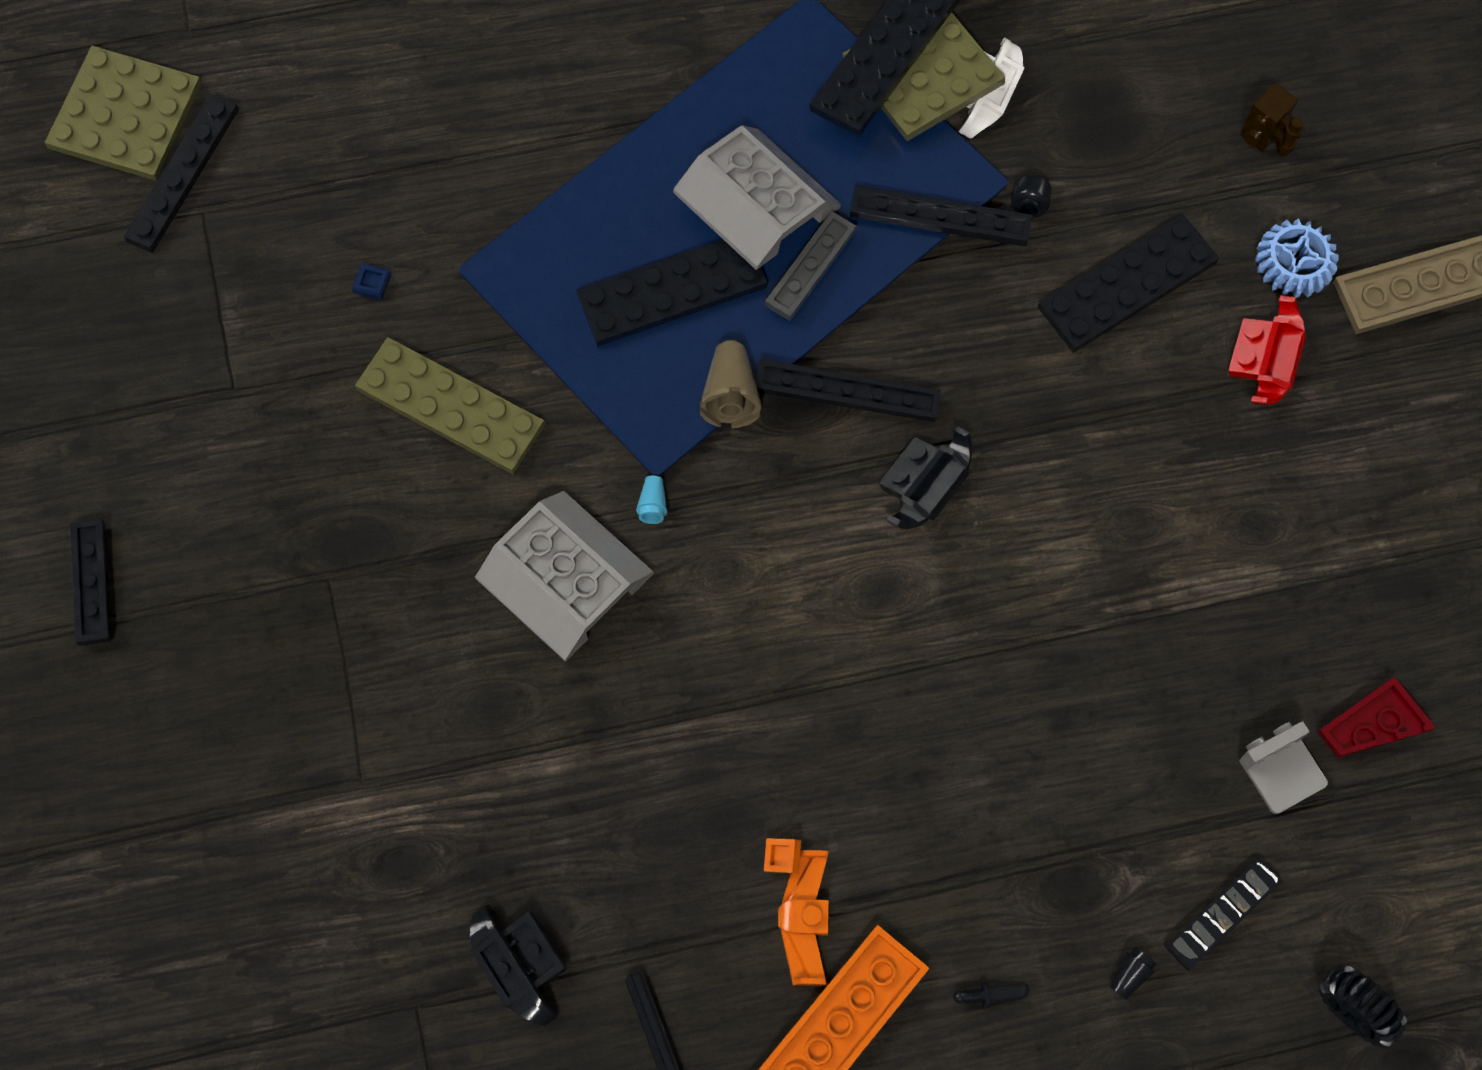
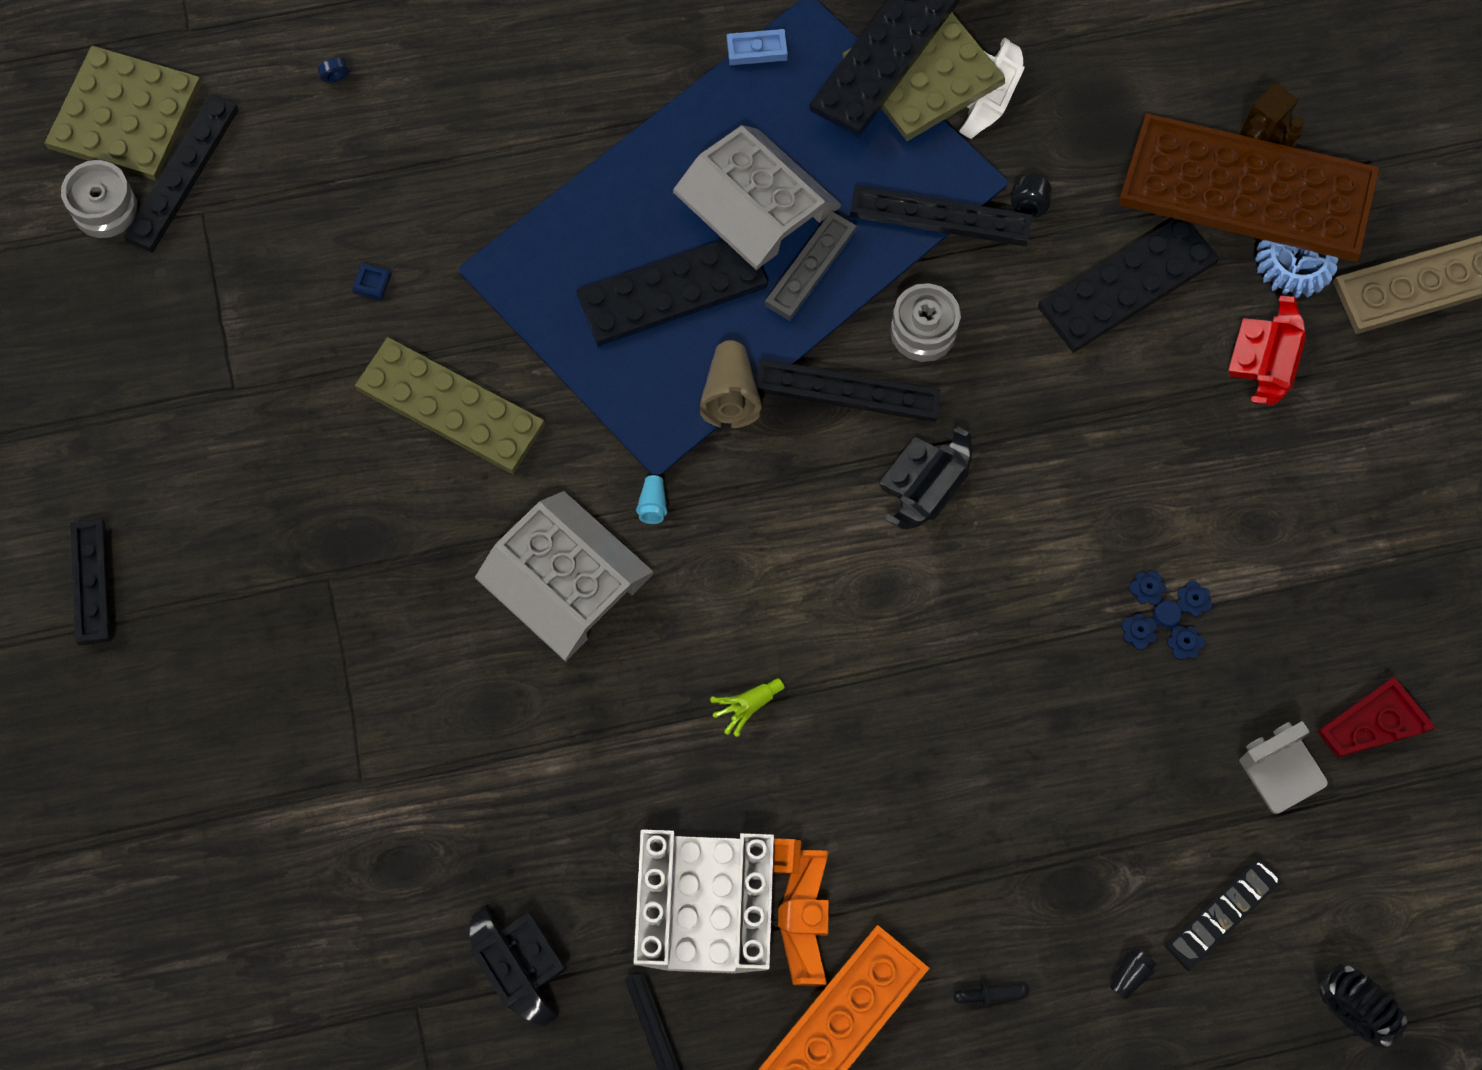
none -> light grey wheel [61,160,138,238]
none -> dark blue tile [318,58,349,83]
none -> white slope [634,830,774,973]
none -> lime piece [710,678,784,737]
none -> medium blue plate [726,29,788,65]
none -> light grey wheel [890,283,961,362]
none -> reddish brown plate [1119,113,1379,262]
none -> dark blue plant [1121,571,1212,660]

